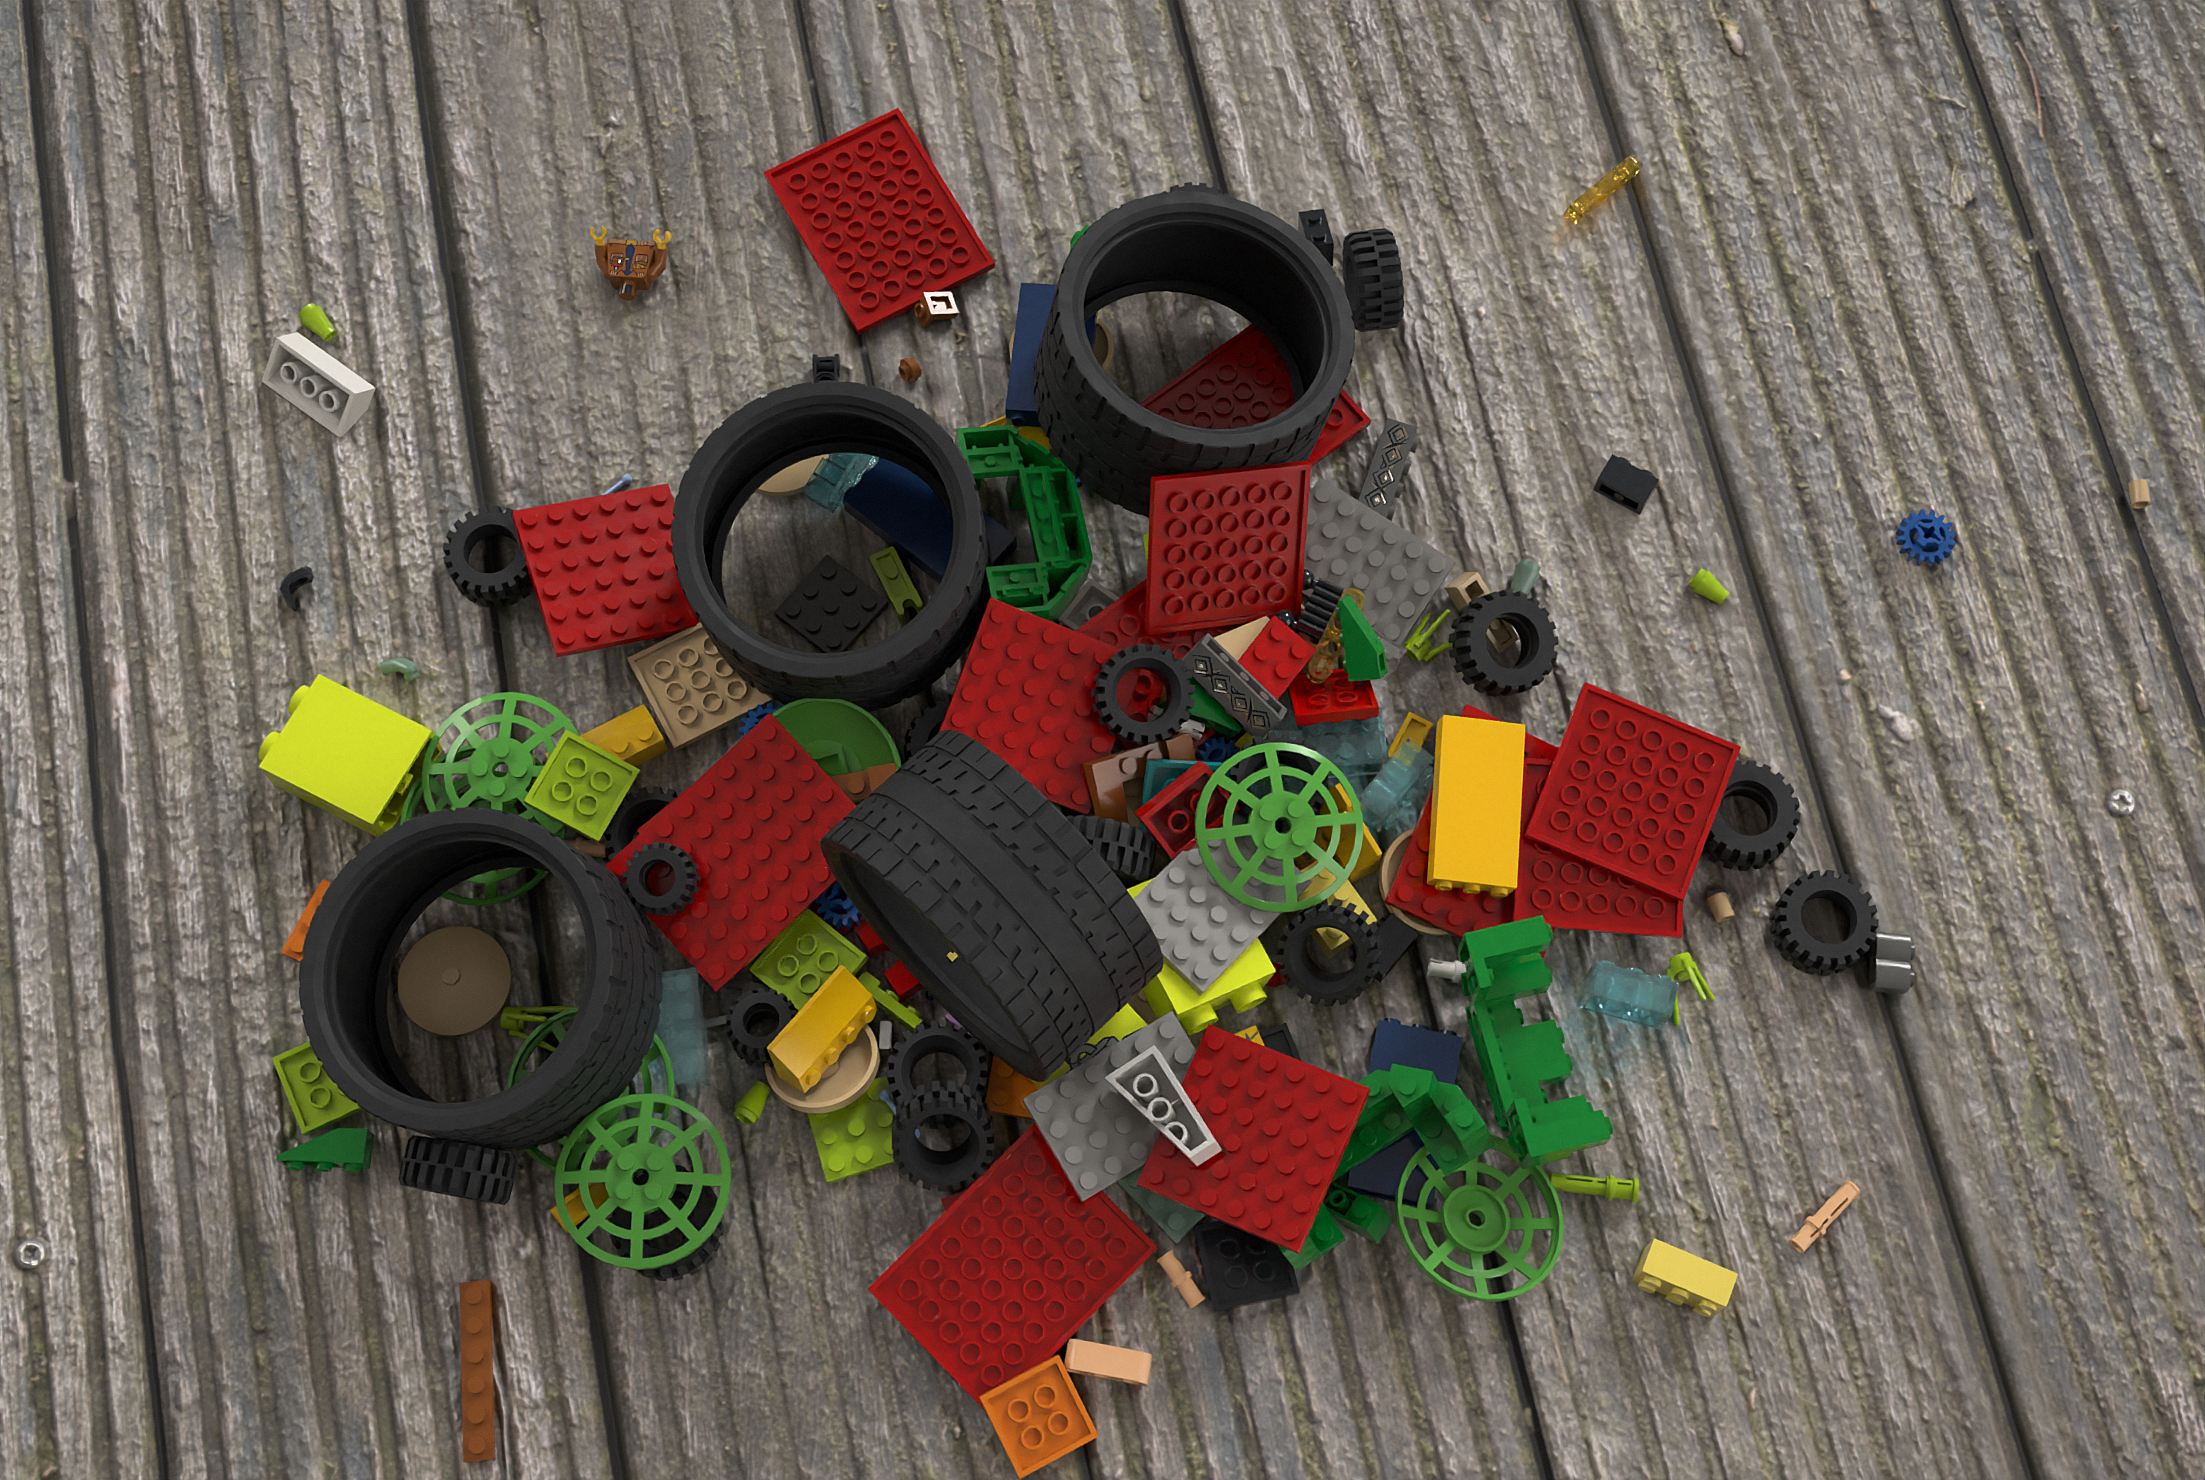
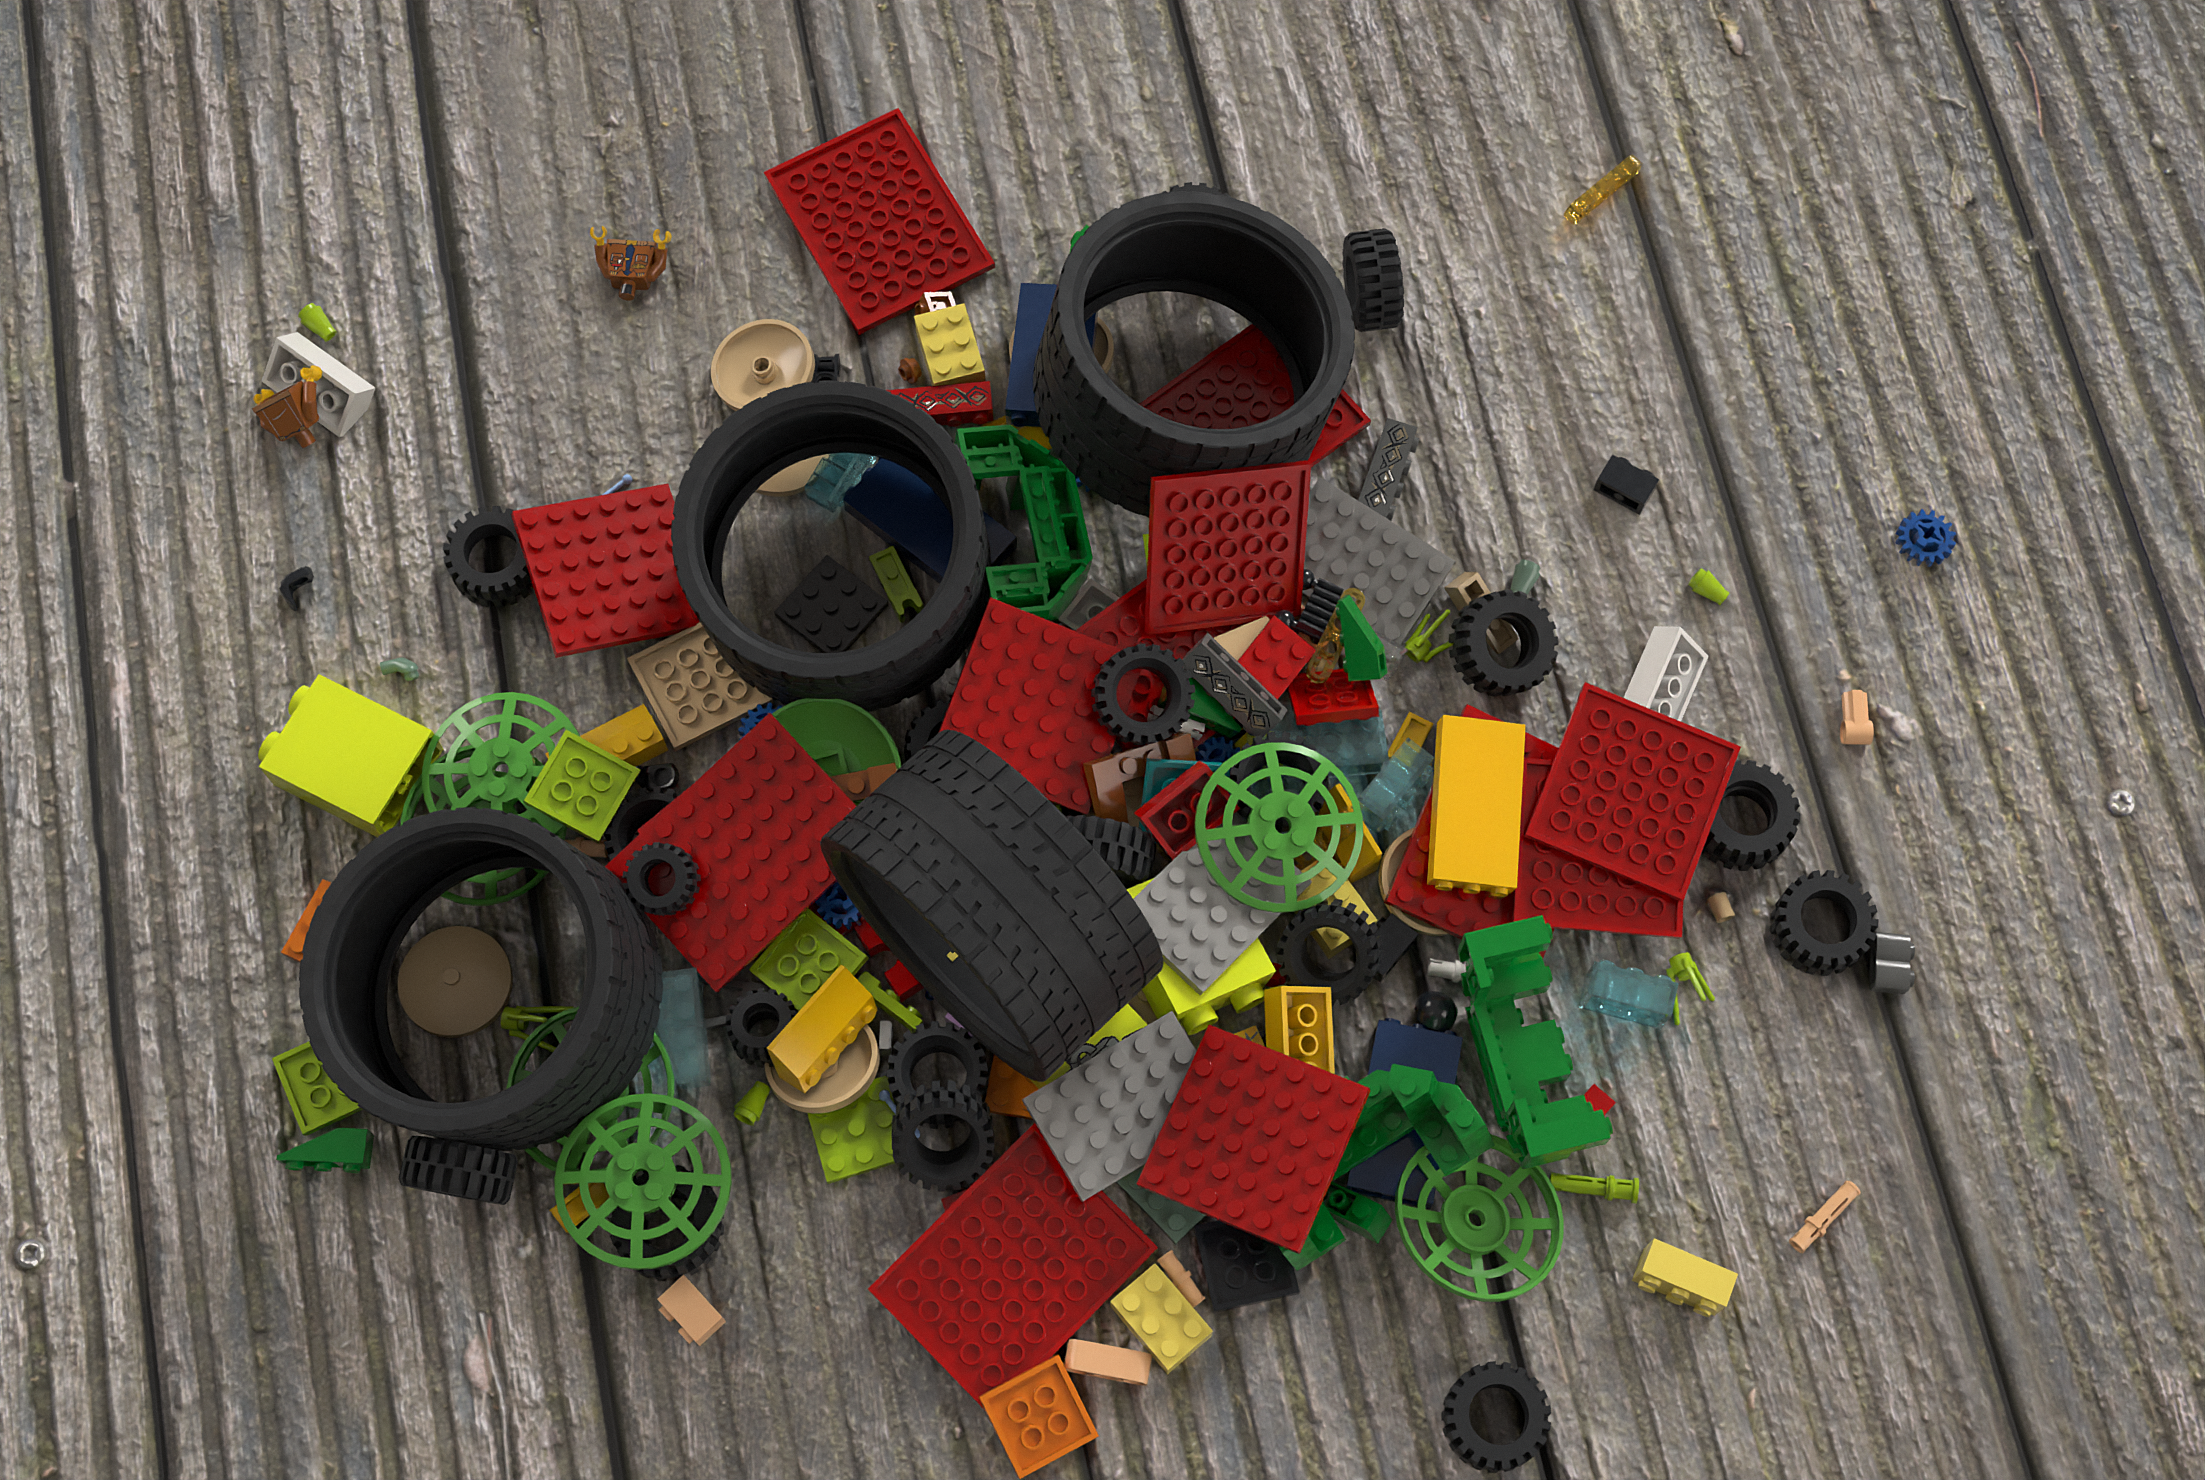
dark orange plate [459,1280,496,1463] -> none
white wedge [1105,1045,1222,1166] -> none
black brick [1298,209,1334,266] -> none
tan hinge [2128,479,2151,509] -> none
none -> dark orange torso [252,365,322,448]
none -> black hair [635,763,679,791]
none -> light nougat brick [657,1275,726,1346]
none -> tan dish [711,319,815,411]
none -> red brick [886,381,993,427]
none -> light yellow brick [914,303,986,386]
none -> light yellow brick [1110,1263,1213,1374]
none -> yellow slope [1264,986,1335,1074]
none -> black hair [1414,991,1458,1032]
none -> black tyre [1441,1361,1551,1473]
none -> red tile [1584,1084,1616,1116]
none -> white slope [1624,626,1708,721]
none -> light nougat piece [1840,690,1874,745]

